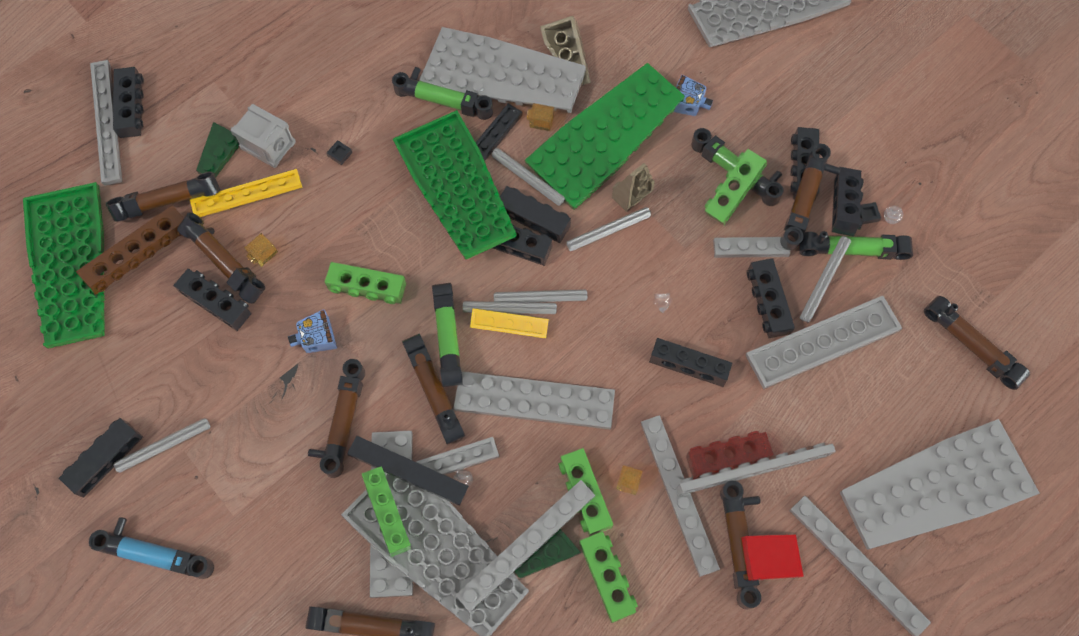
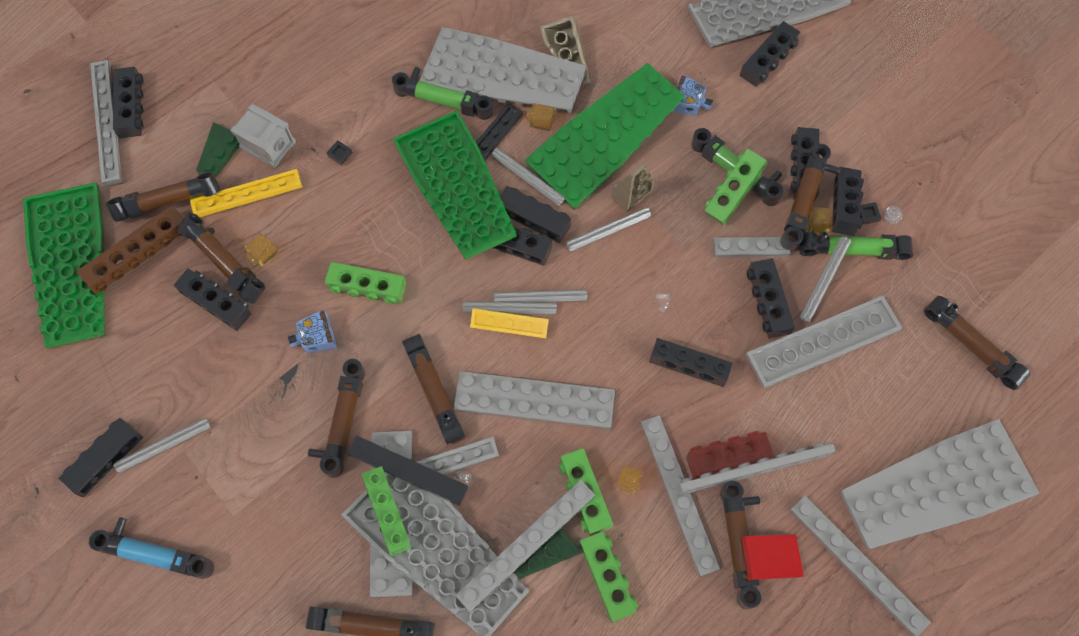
piece [432,283,463,387] -> none
none -> black brick [739,21,800,87]
none -> clear yellow brick [807,207,833,234]

